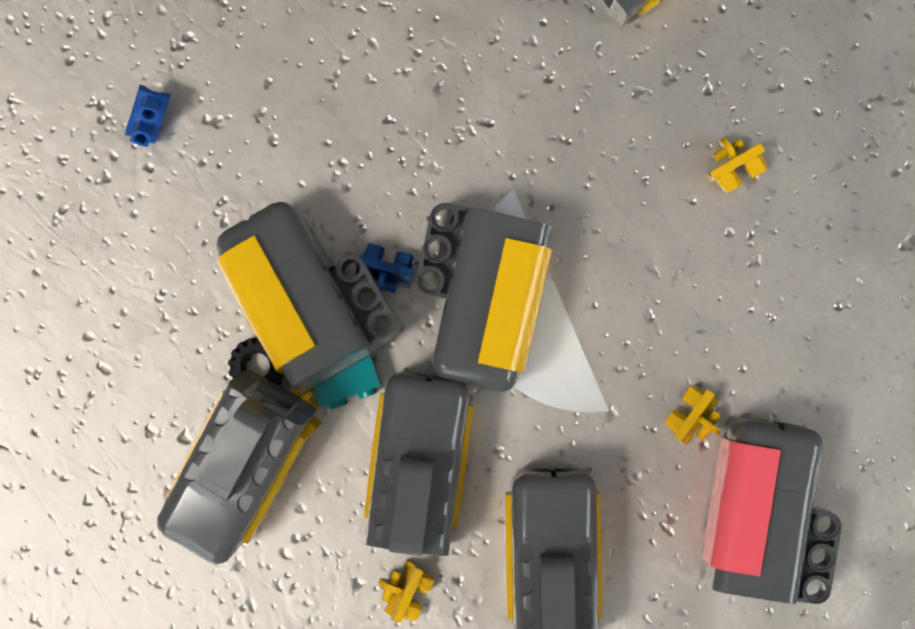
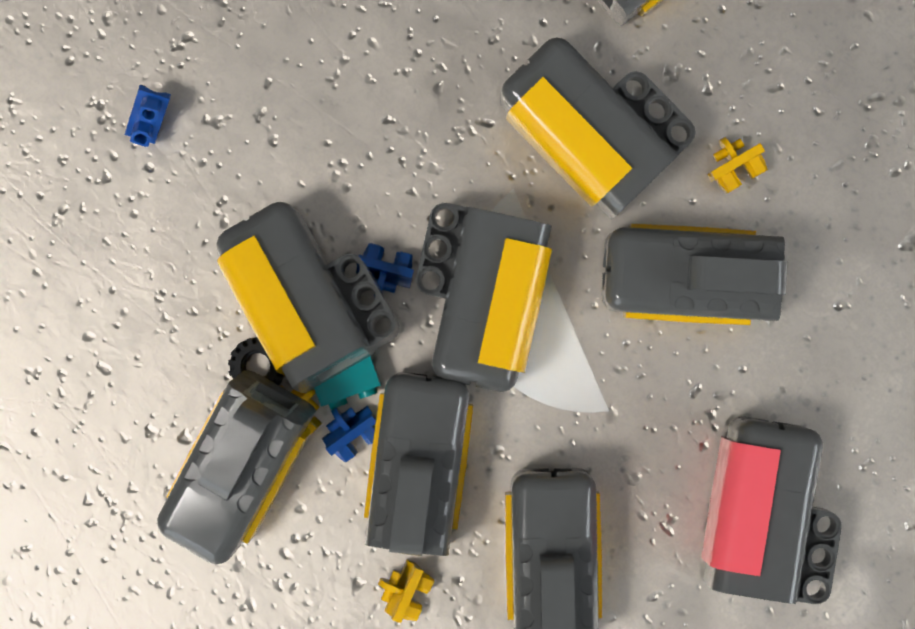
yellow hips [665,385,721,445] -> none
none -> blue hips [322,405,376,462]
none -> dark grey piece [500,37,696,219]
none -> dark grey piece [601,224,788,325]

